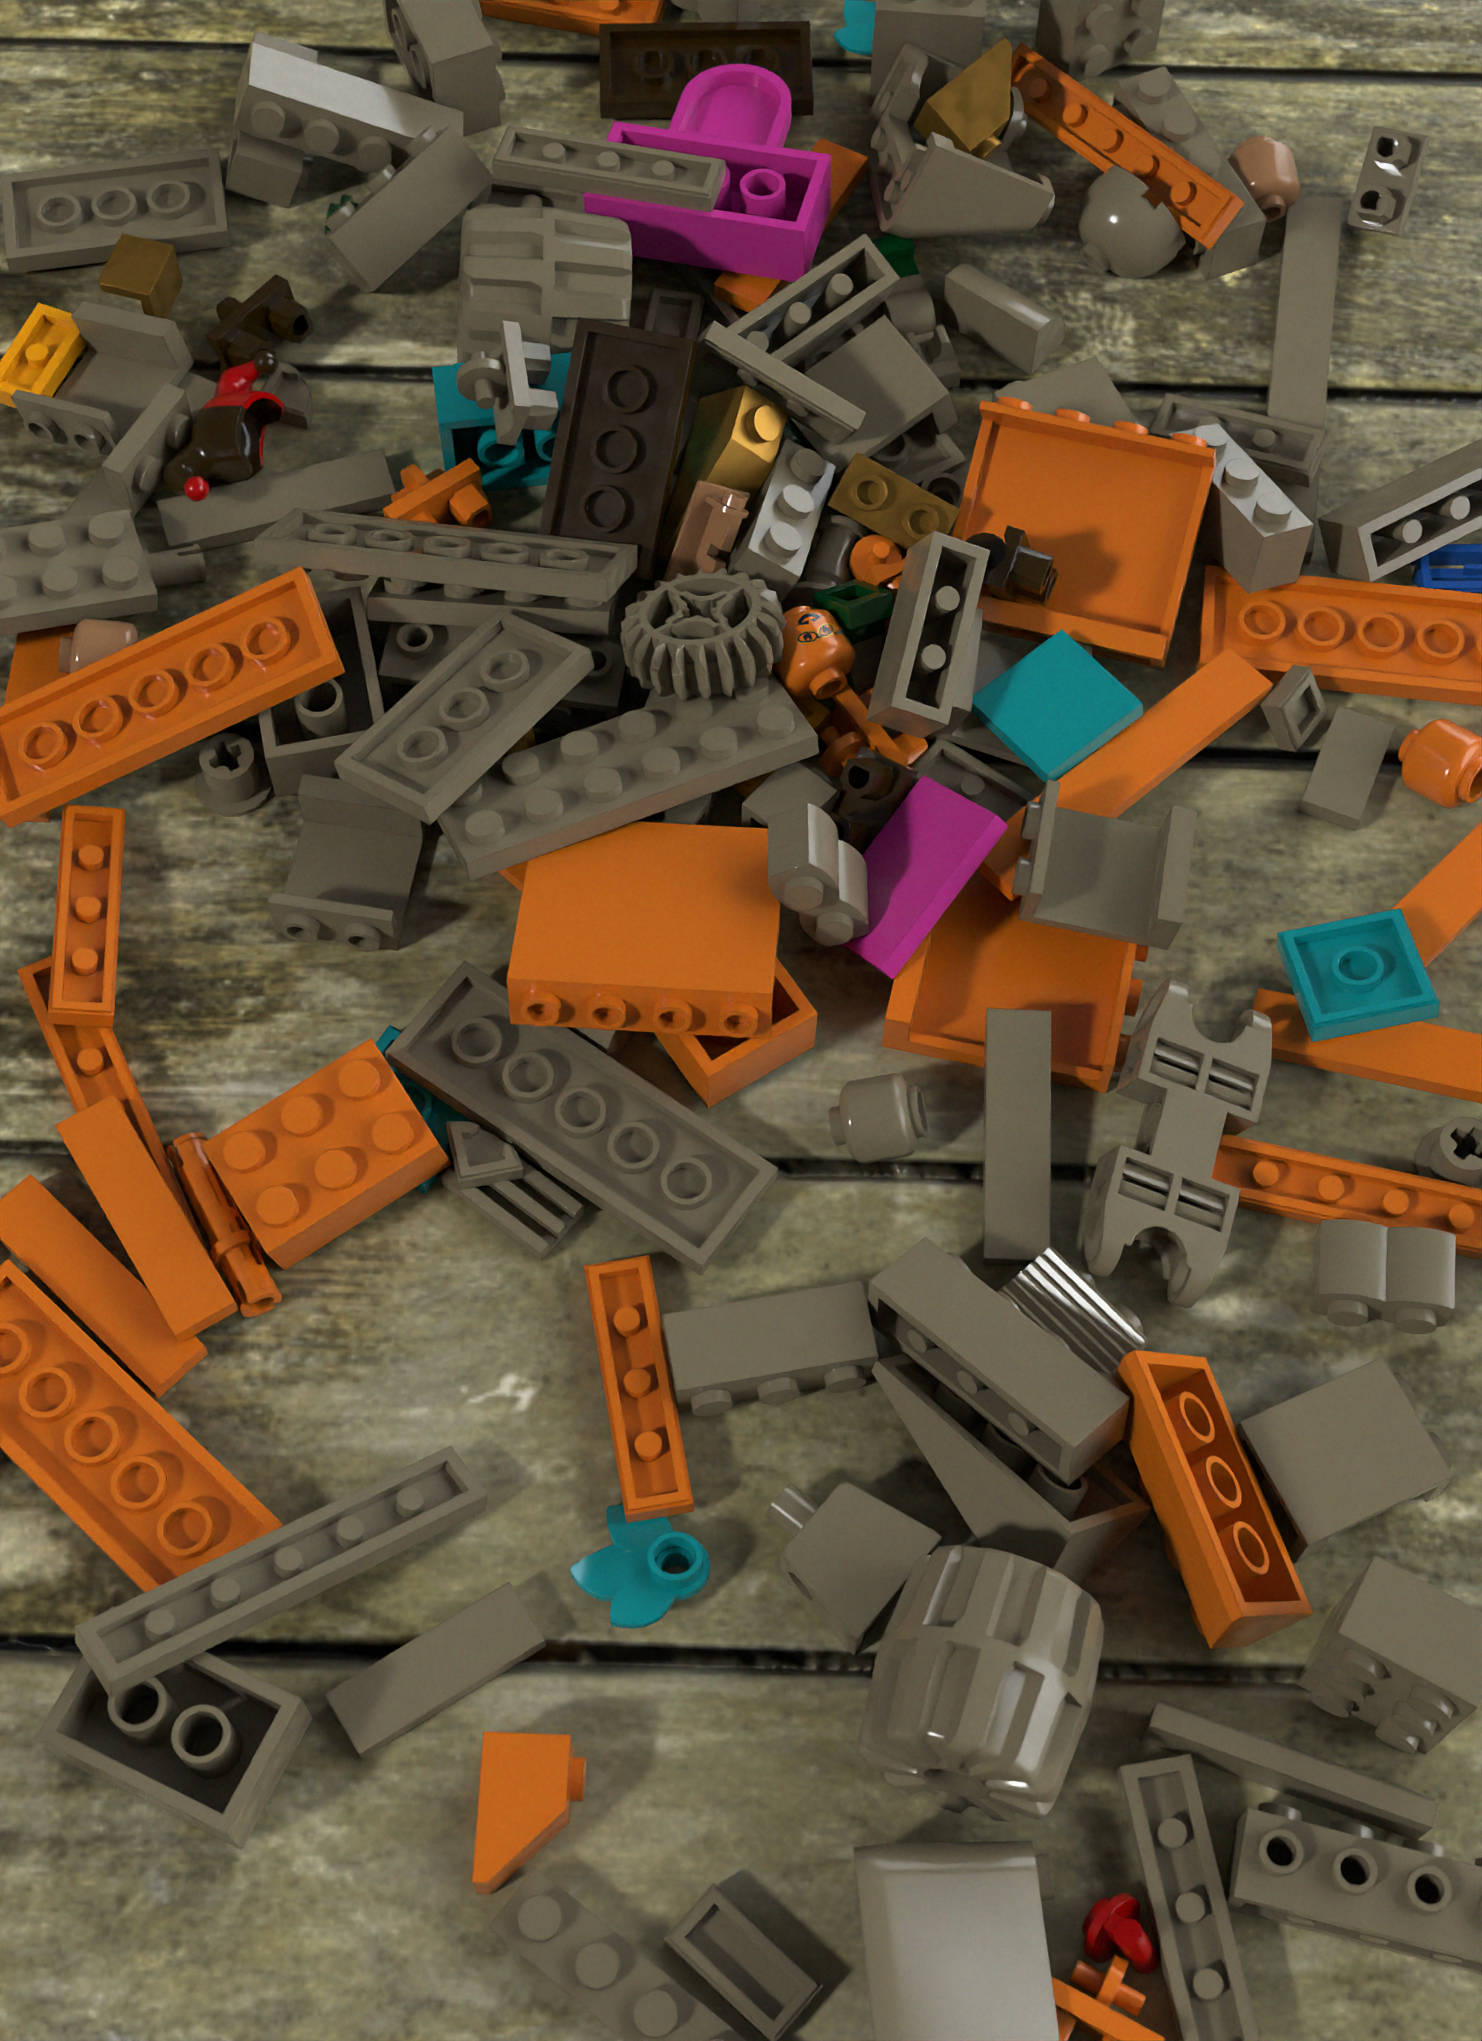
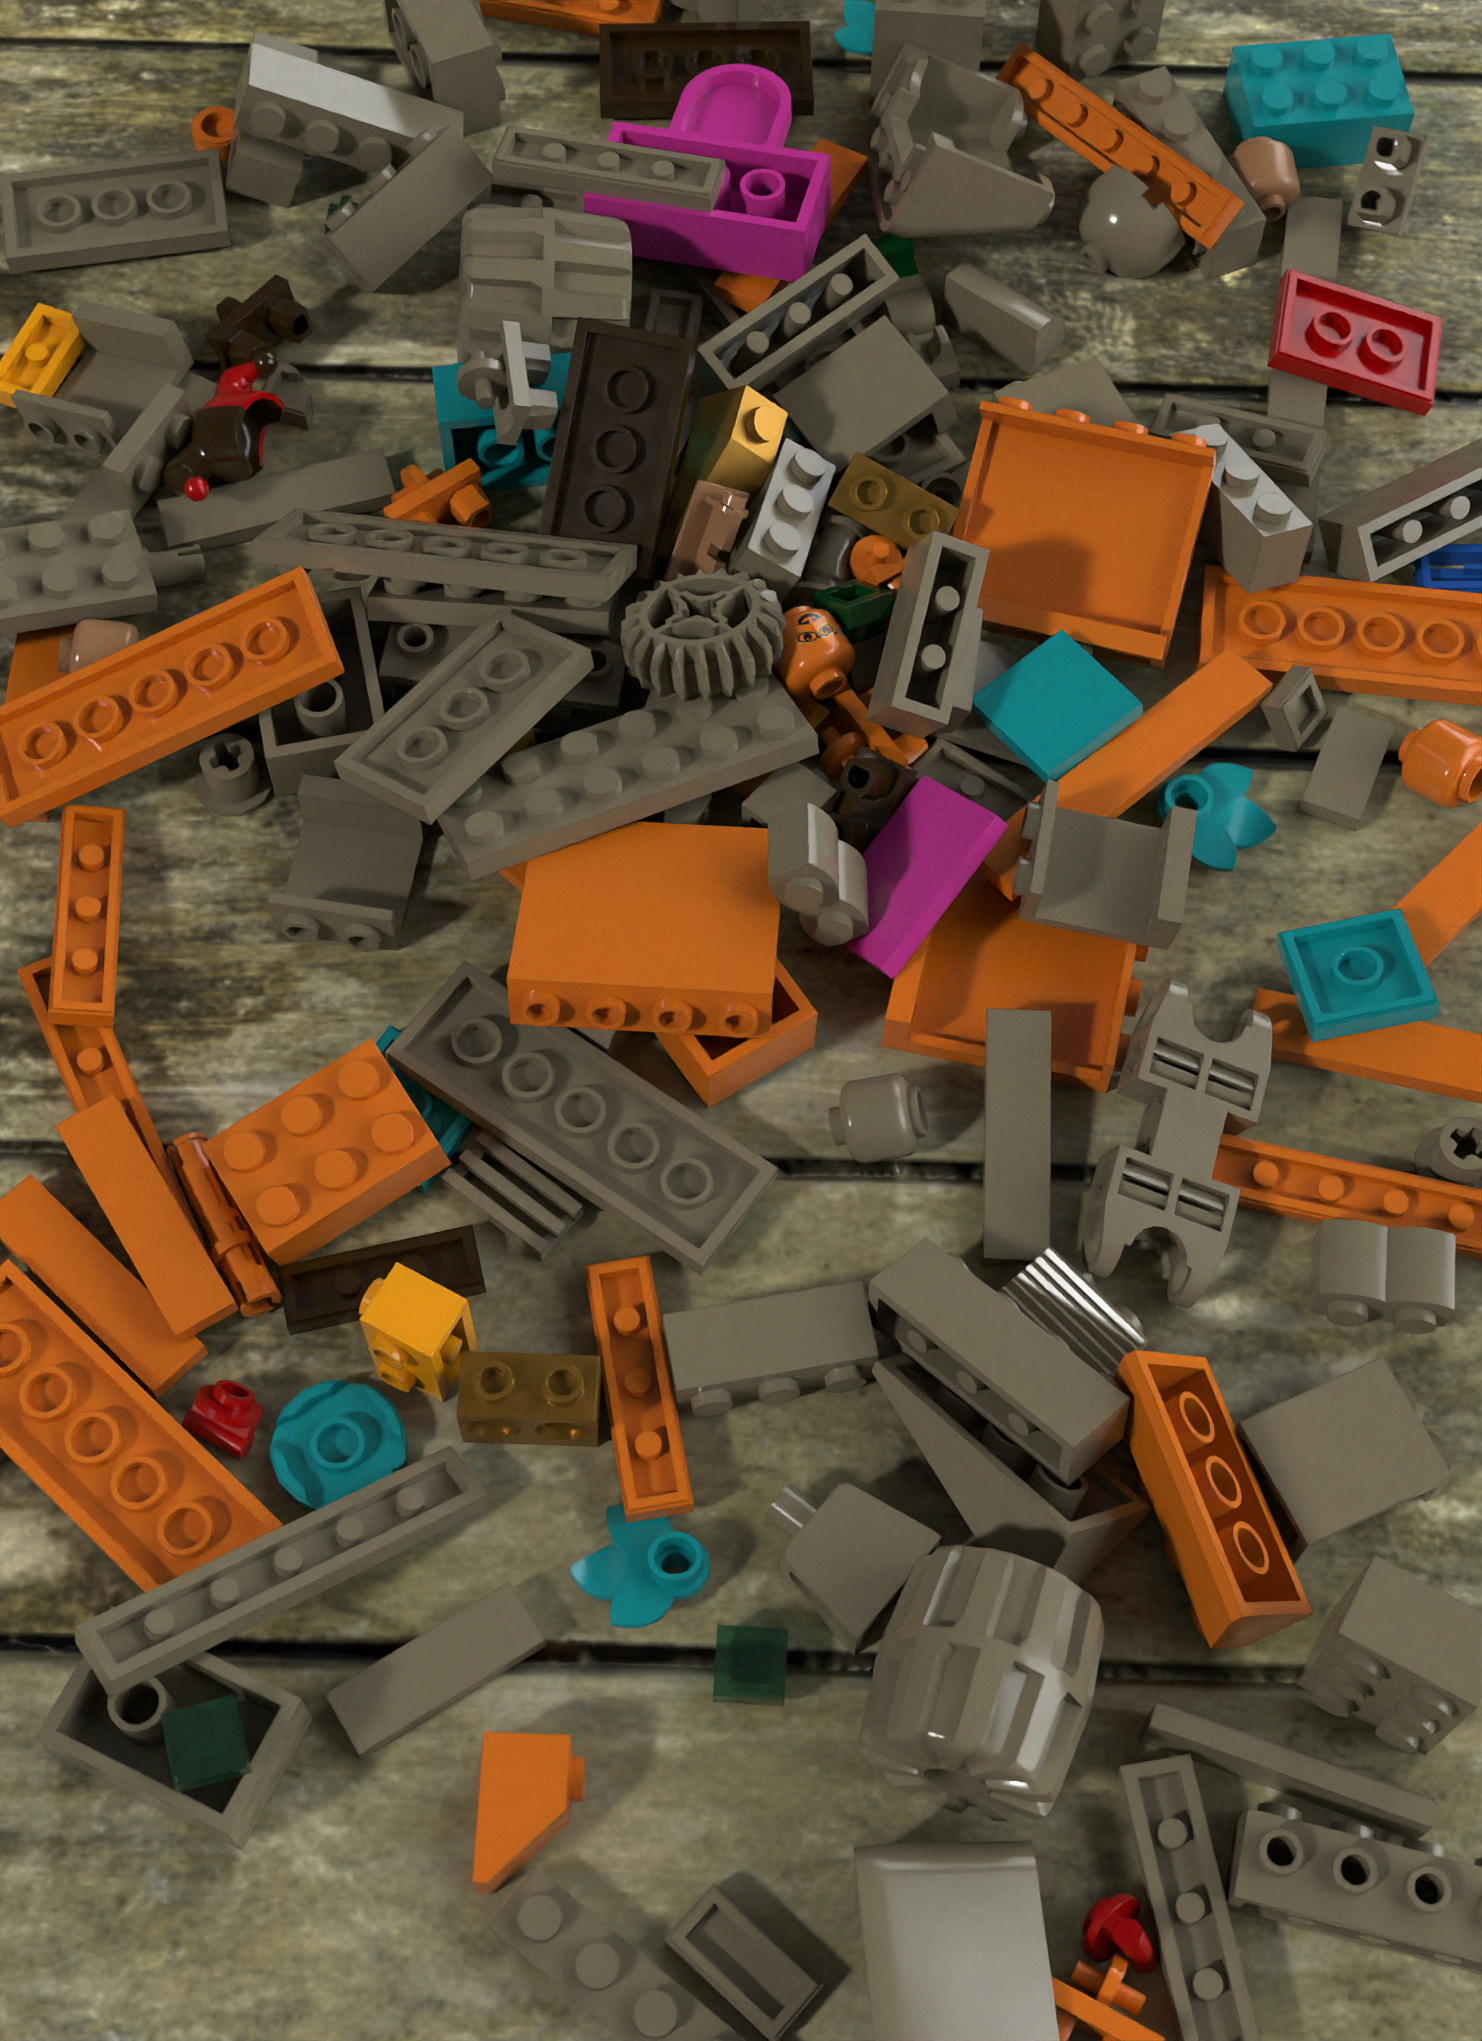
pearl gold panel [98,233,183,319] -> none
dark tan tile [446,1121,523,1190] -> none
dark tan tile [695,321,866,445] -> none
pearl gold slope [913,37,1012,161] -> none
dark brown hips [965,525,1058,607] -> none
none -> clear green plate [161,1694,252,1792]
none -> red plate [182,1380,263,1460]
none -> orange tile [191,106,235,160]
none -> teal tile [270,1380,408,1512]
none -> dark brown tile [276,1225,487,1336]
none -> light orange brick [359,1262,478,1402]
none -> pearl gold brick [456,1351,602,1447]
none -> clear green plate [713,1625,788,1706]
none -> teal plate [1155,762,1276,872]
none -> teal brick [1223,34,1414,169]
none -> red tile [1267,268,1443,416]

